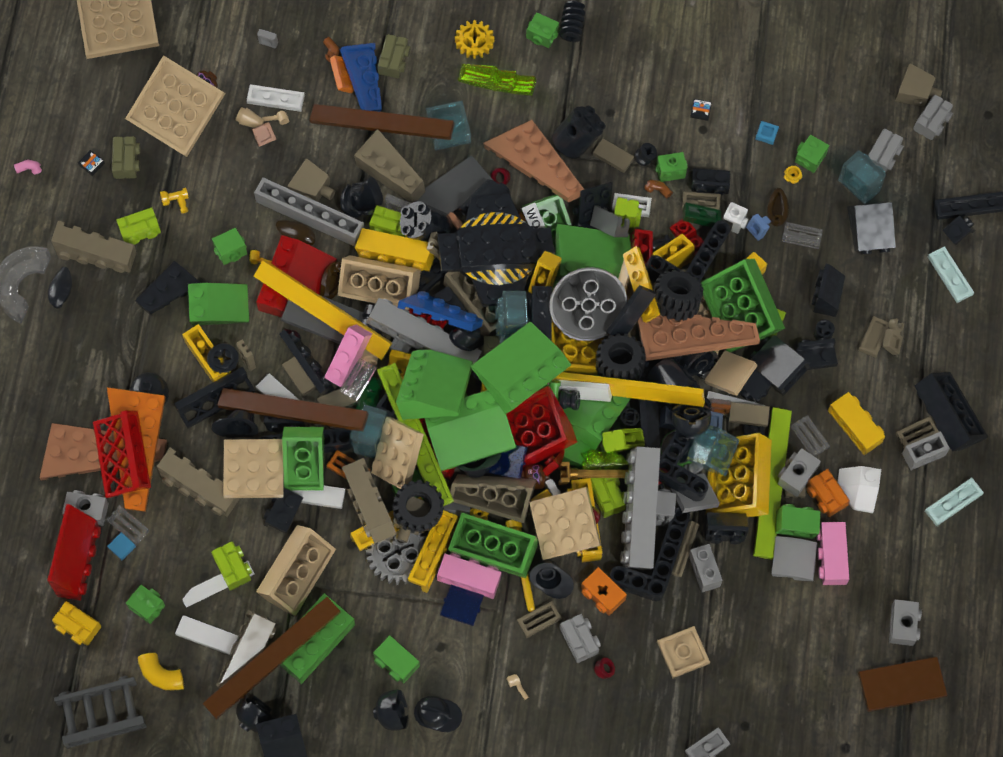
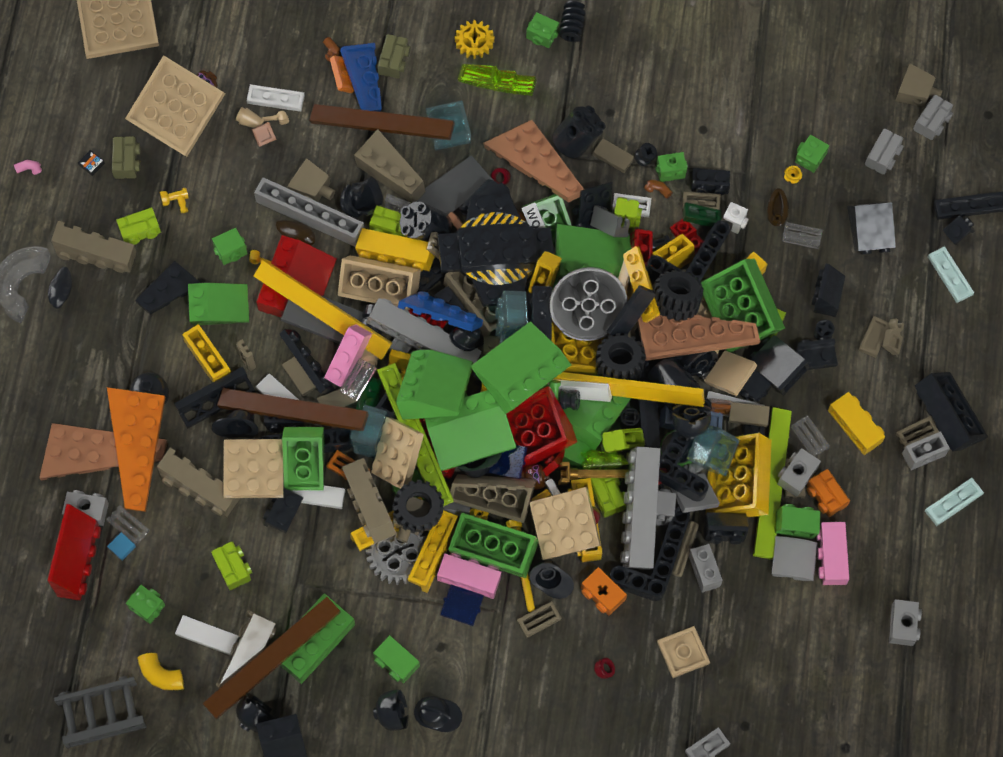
yellow brick [52,601,101,646] -> none
red fence [93,410,151,498] -> none
white sticker [182,561,254,607] -> none
black gear [207,344,239,374] -> none
tan slope [256,525,336,616] -> none
light grey tile [257,29,278,48] -> none
dark brown arm [320,262,341,299] -> none
tan hand [507,674,529,700] -> none
light grey brick [560,614,601,663] -> none
tile [690,99,712,121] -> none
medium blue tile [746,214,771,240] -> none
dark azure tile [755,121,779,145] -> none
white slope [837,466,881,513] -> none
clear light blue brick [838,150,886,204] -> none
reddish brown tile [858,657,948,712] -> none

